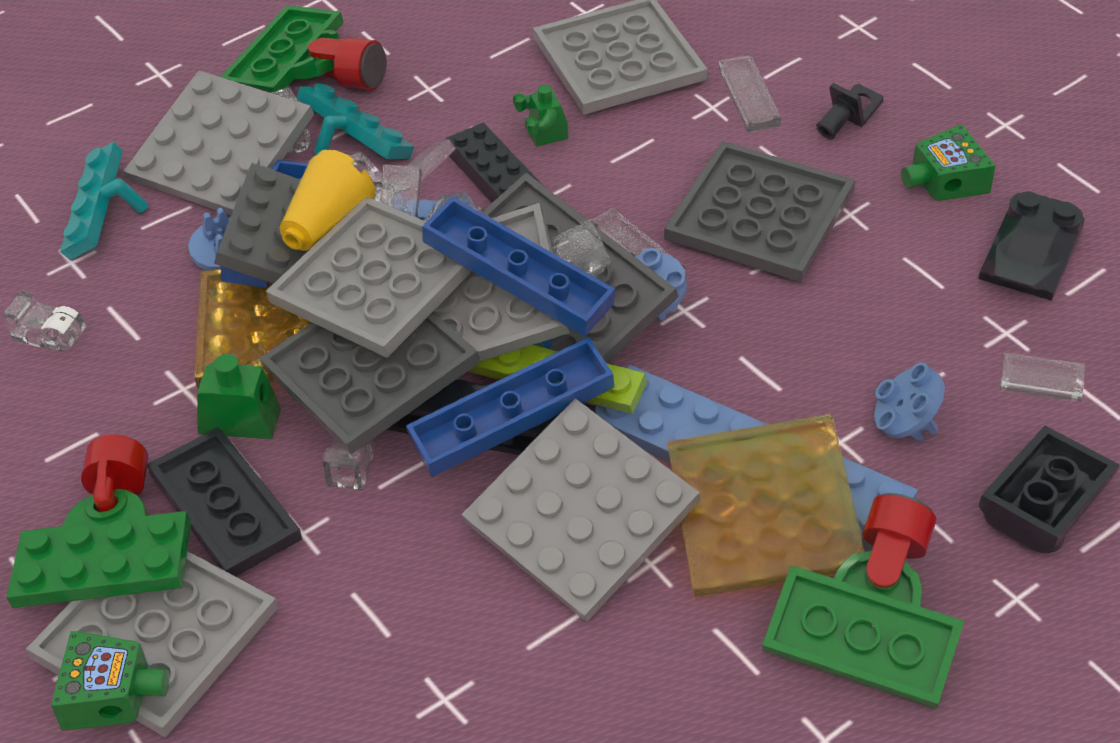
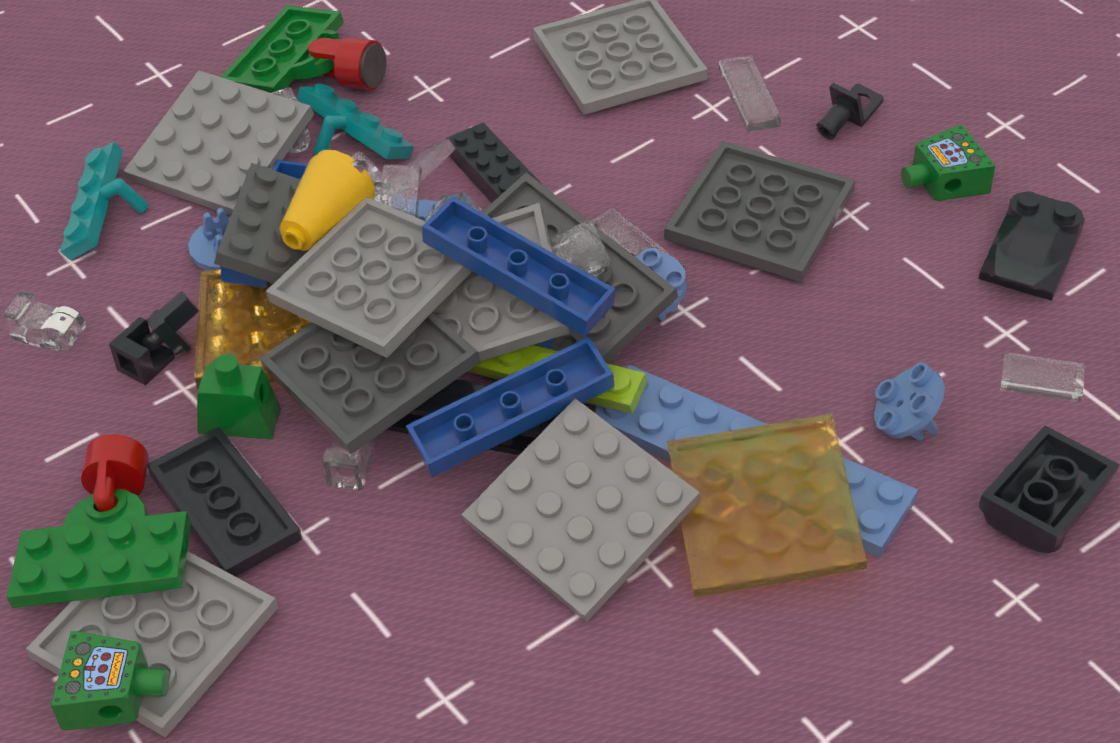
green piece [513,85,568,147] -> none
green plate [762,493,964,709] -> none
none -> black panel [109,317,175,386]
none -> black piece [142,291,200,355]

